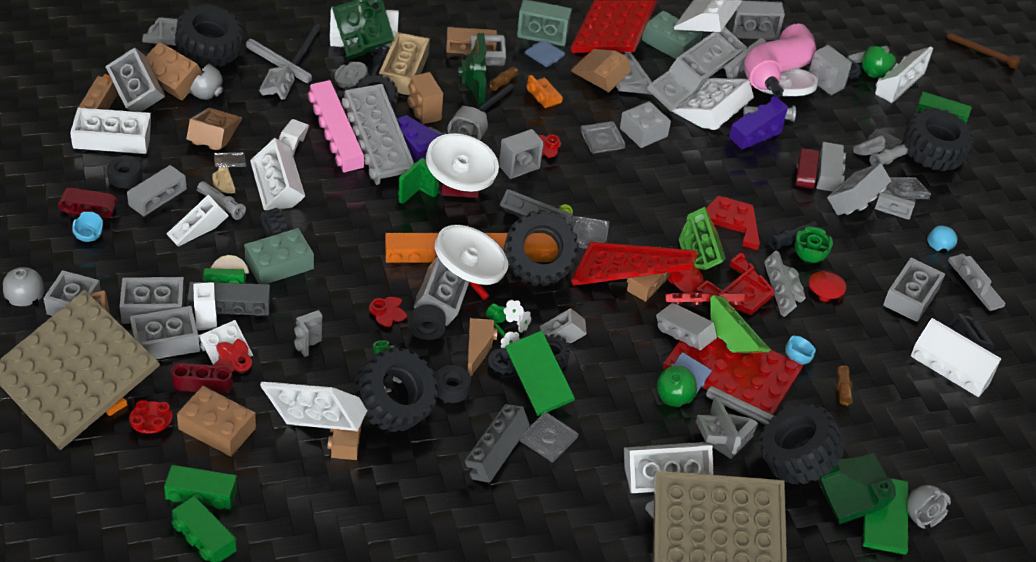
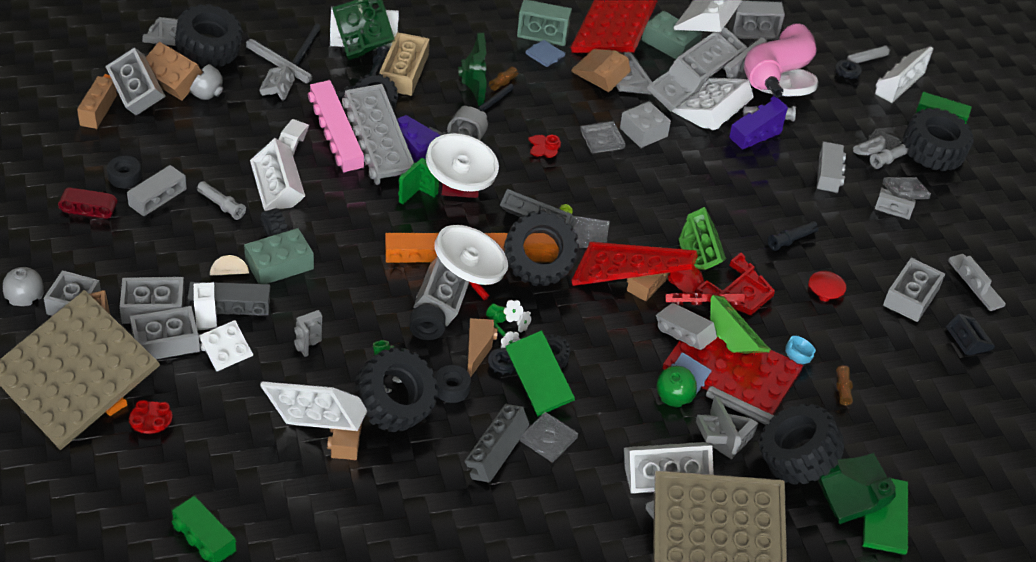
white slope [70,108,151,154] -> none
medium azure hair [72,212,103,242] -> none
green brick [164,465,237,510] -> none
white slope [167,195,229,247] -> none
dark red beam [171,363,233,394] -> none
medium nougat brick [177,386,256,457] -> none
medium nougat slope [187,108,242,150] -> none
green bracket [204,268,246,284] -> none
tan plate [213,165,235,193] -> none
red plate [213,339,252,373] -> none
clear piece [214,153,246,167] -> none
light grey tile [335,62,369,88] -> none
red plate [369,297,407,327] -> none
medium nougat brick [408,72,443,124] -> none
medium nougat brick [446,27,497,54] -> none
light grey tile [470,35,506,66] -> none
light grey brick [499,129,543,179] -> none
orange bracket [527,75,563,108] -> none
light grey slope [540,308,587,343] -> none
red wing [706,196,760,250] -> none
light grey bracket [764,251,806,317] -> none
green cylinder [794,227,833,263] -> none
dark red beam [795,148,819,189] -> none
light grey brick [809,45,852,95] -> none
light grey brick [827,163,891,215] -> none
green cylinder [862,46,896,78] -> none
light grey cylinder [907,485,951,528] -> none
white slope [911,318,1001,397] -> none
medium azure hair [927,225,957,251] -> none
reddish brown piece [947,33,1021,69] -> none

